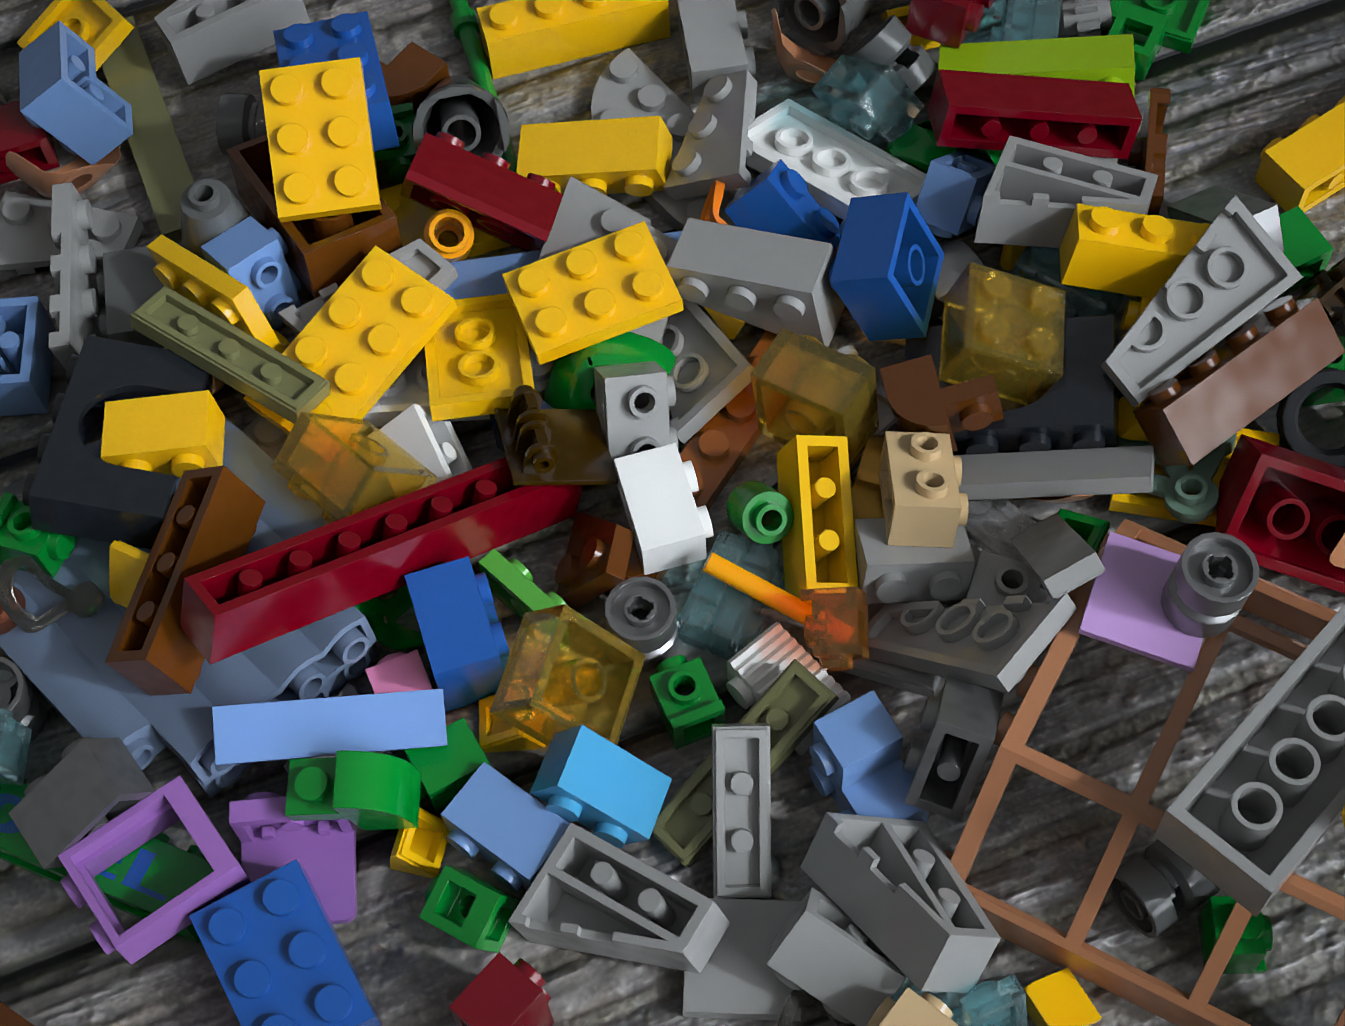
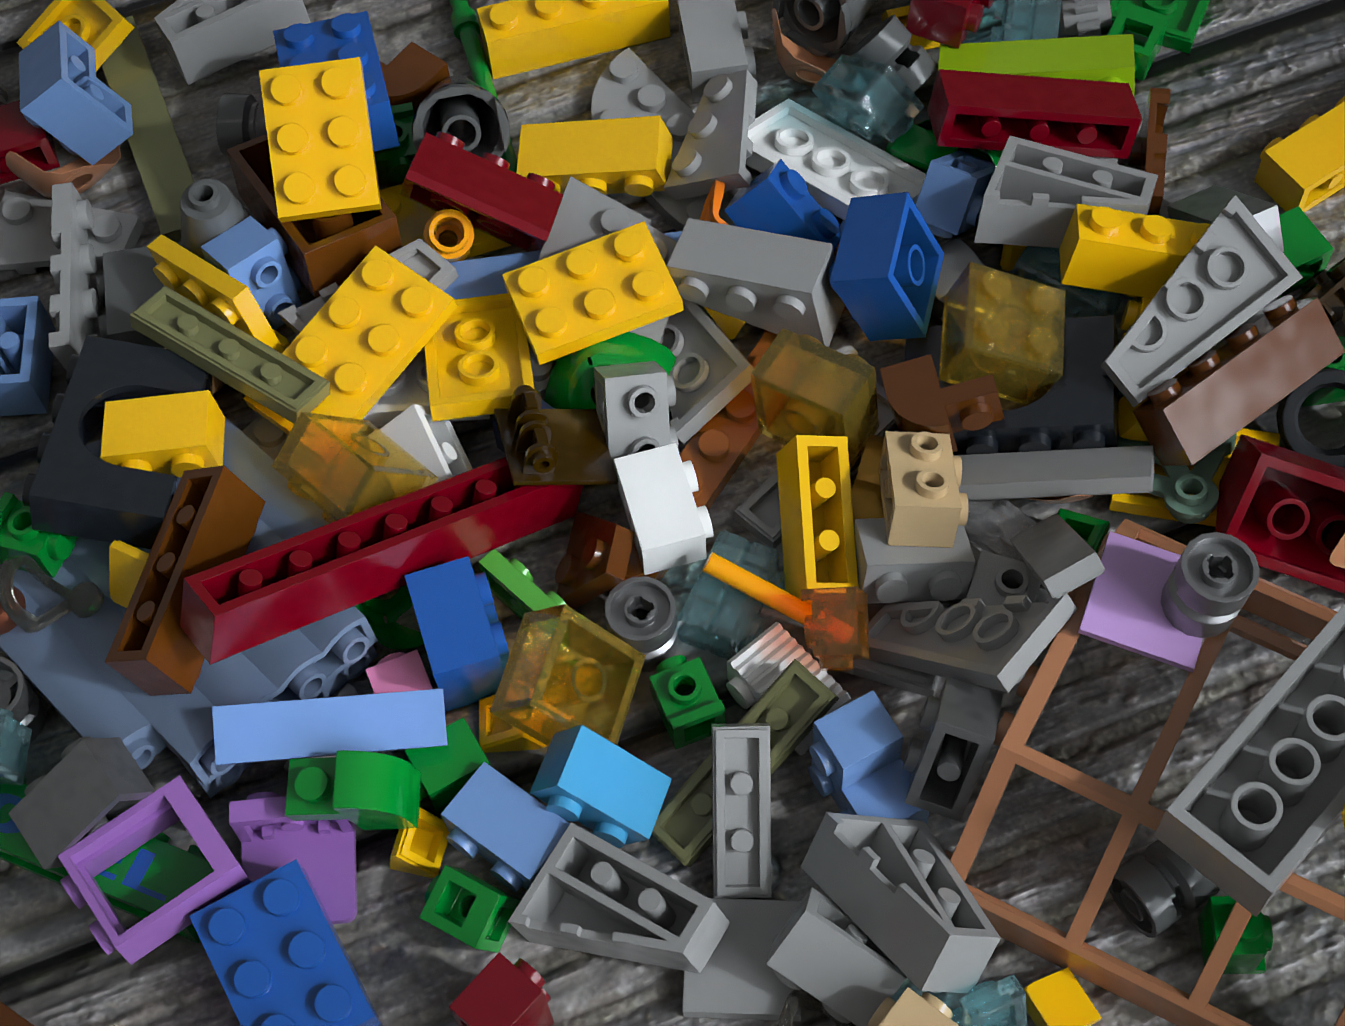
green brick [726,481,794,544] -> none

